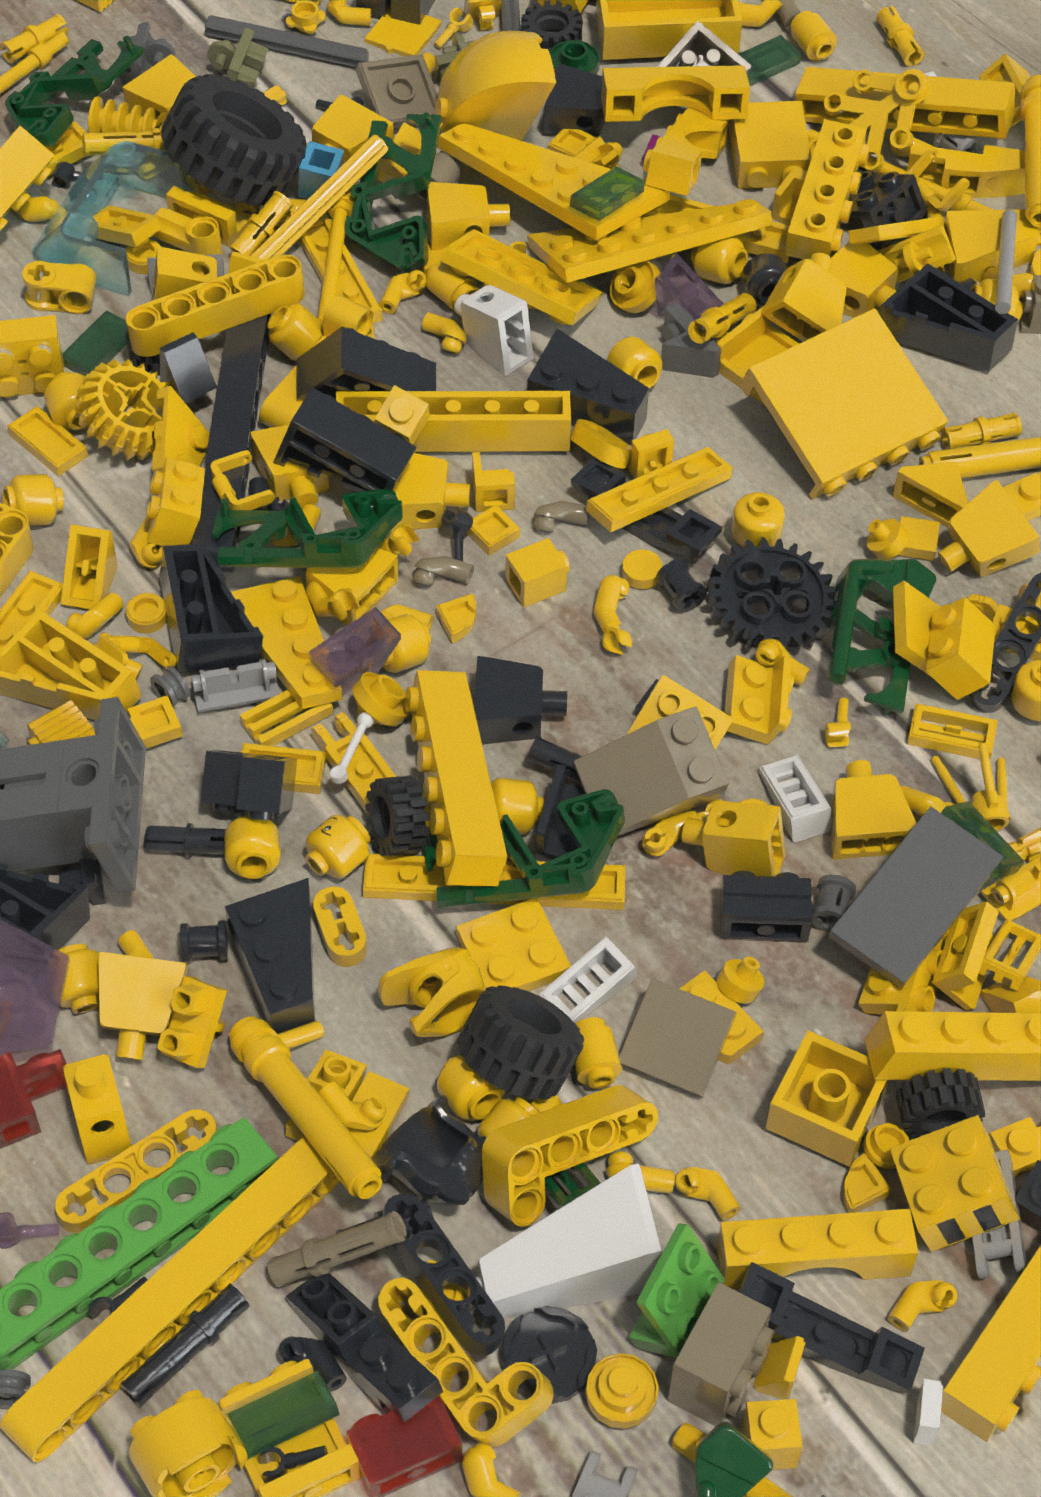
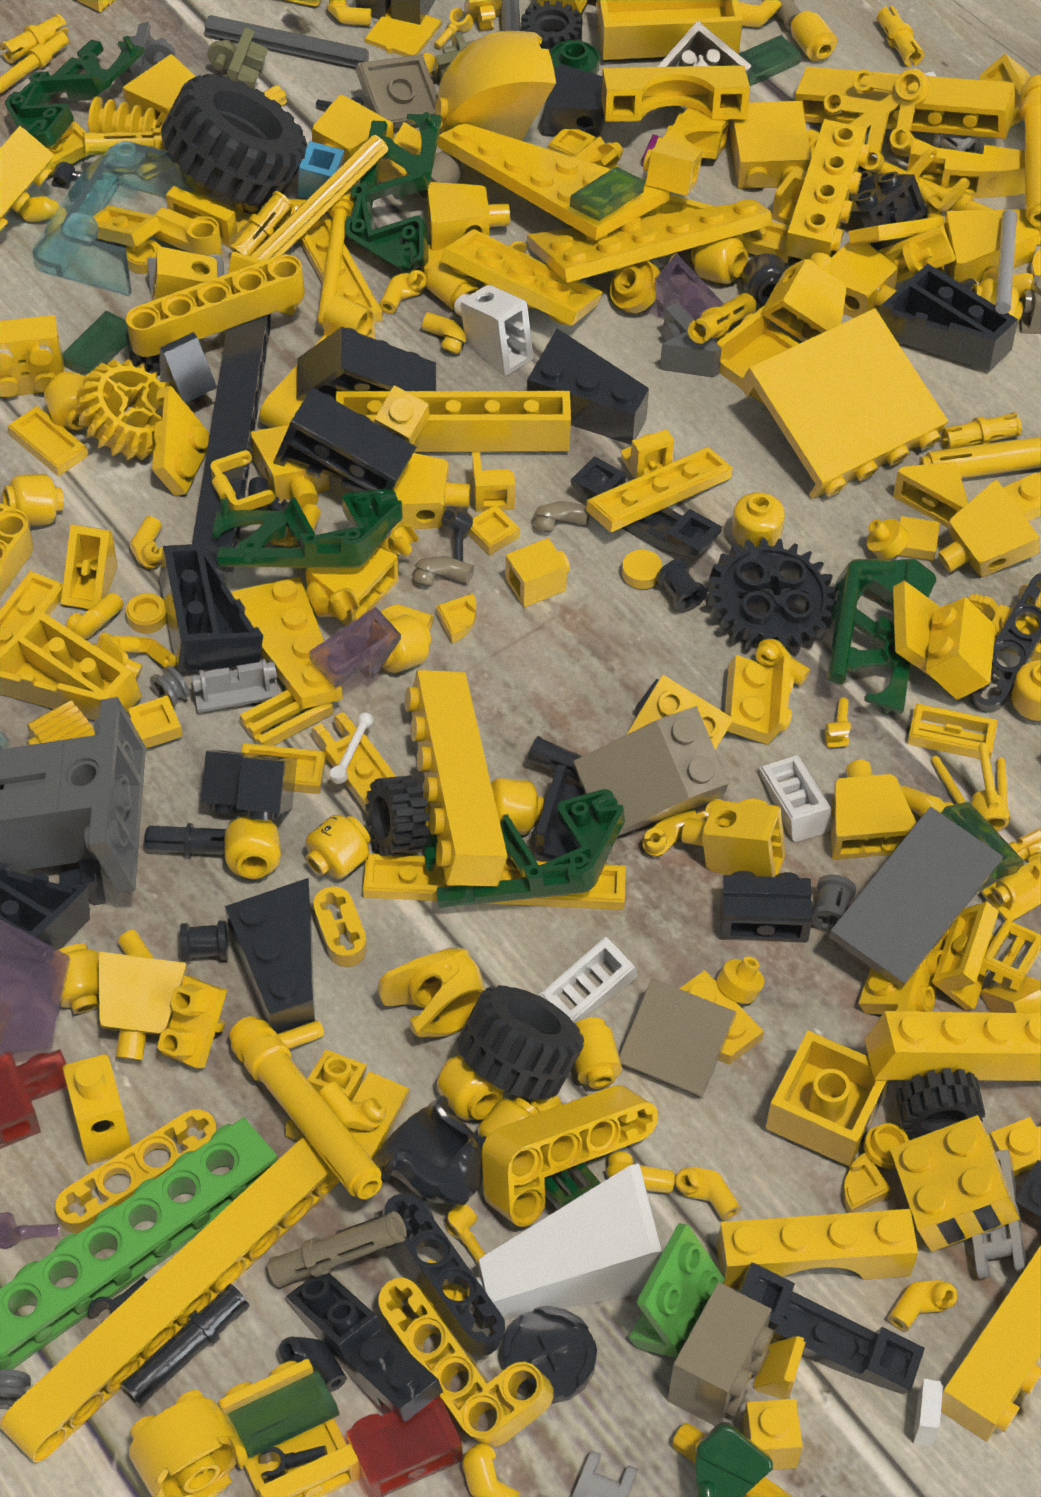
yellow piece [22,261,97,314] -> none
yellow brick [145,457,205,547] -> none
yellow head [267,304,324,360] -> none
yellow plate [286,0,326,34] -> none
yellow plate [352,672,410,727] -> none
yellow plate [456,898,571,991] -> none
black torso [474,656,567,745] -> none
yellow beam [570,419,631,468] -> none
yellow plate [586,1353,659,1429] -> none
yellow arm [593,575,632,655] -> none
yellow head [607,336,663,388] -> none
none -> yellow hand [445,1204,486,1265]

